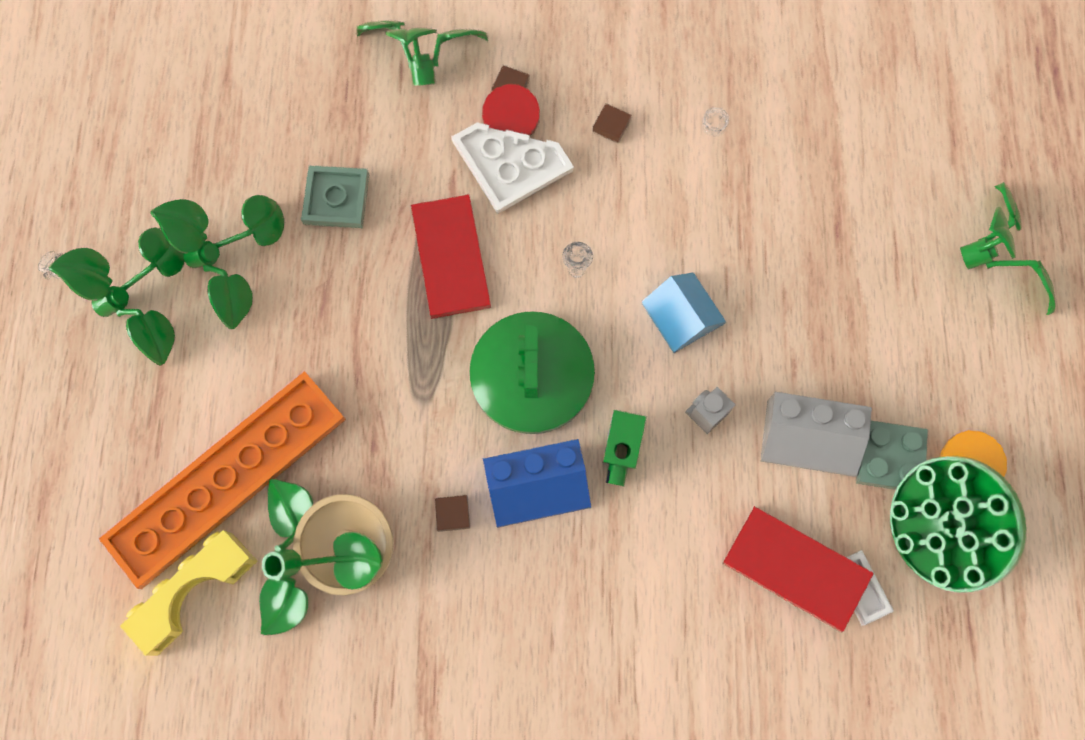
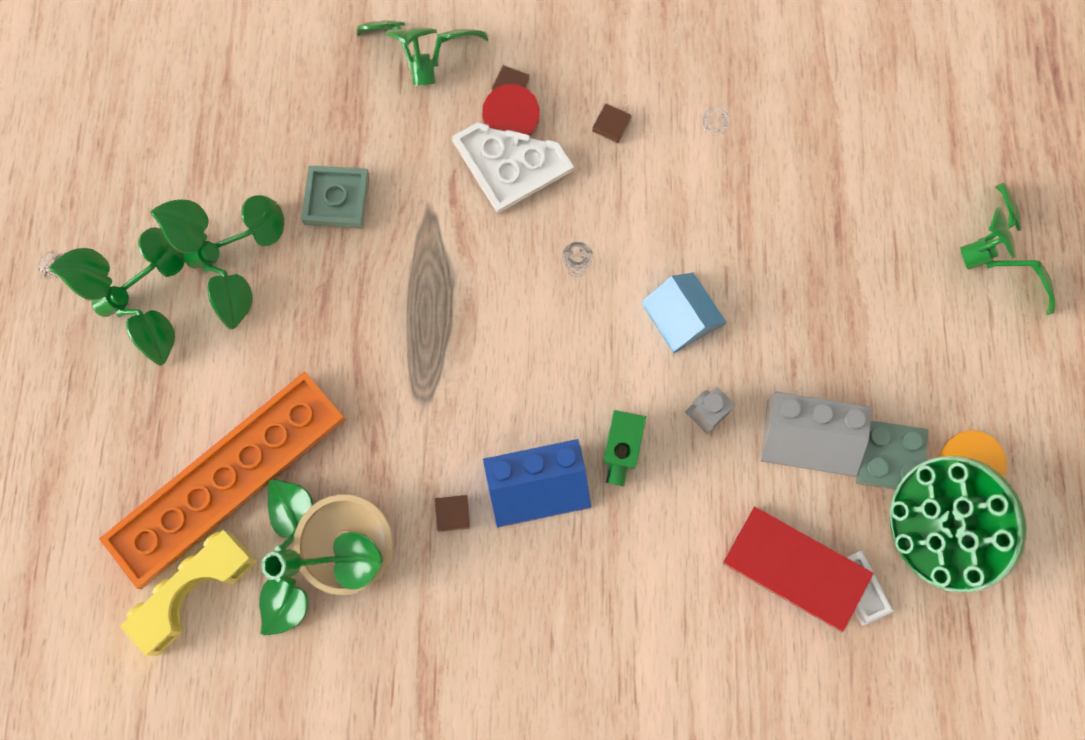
red tile [411,194,491,319] -> none
green bracket [469,311,595,434] -> none

